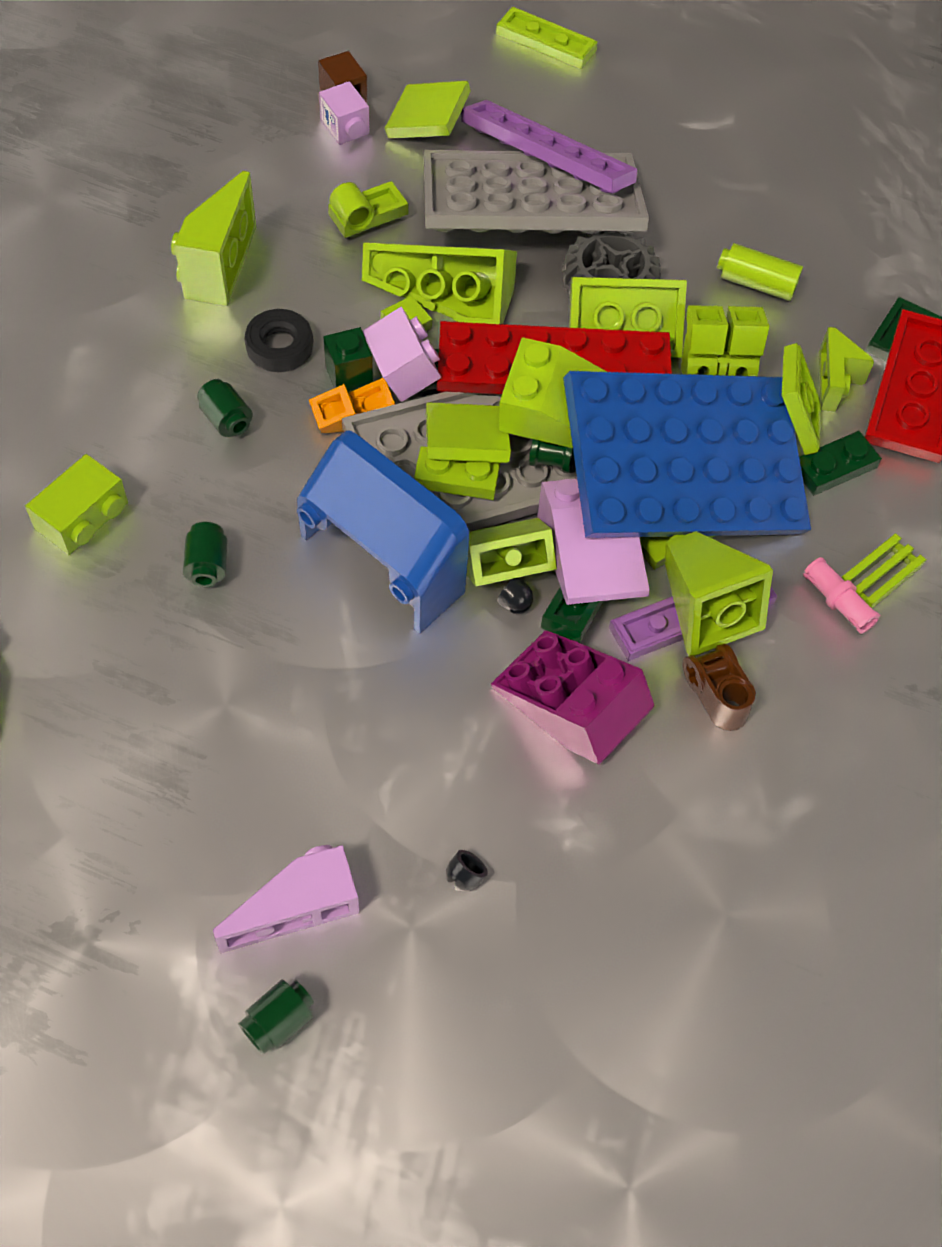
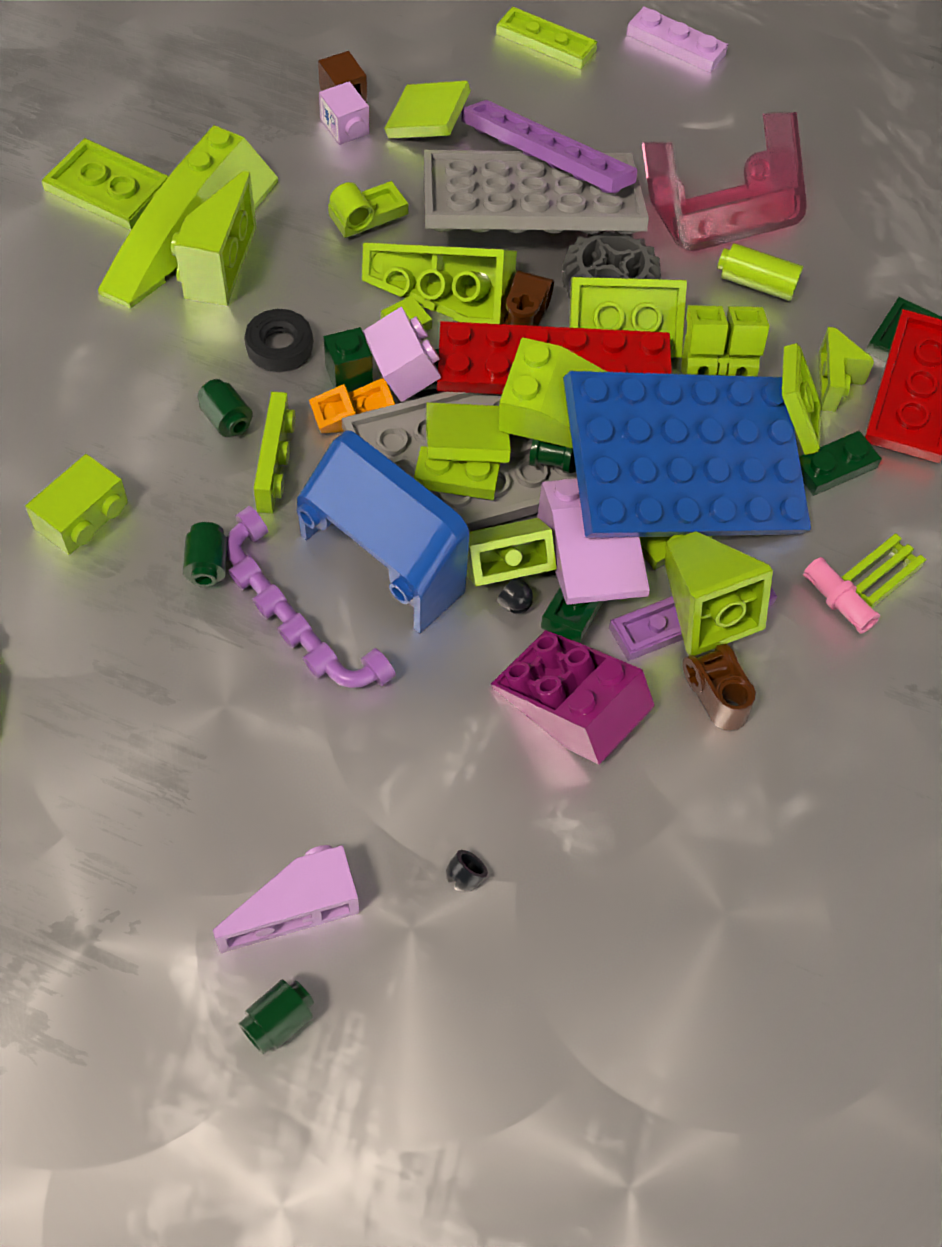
none -> lime tile [41,138,169,230]
none -> lime wedge [98,125,278,308]
none -> medium lavender bar [227,506,396,688]
none -> lime plate [253,391,296,514]
none -> reddish brown piece [504,270,554,326]
none -> lavender plate [626,7,728,73]
none -> clear pink windscreen [642,112,807,251]

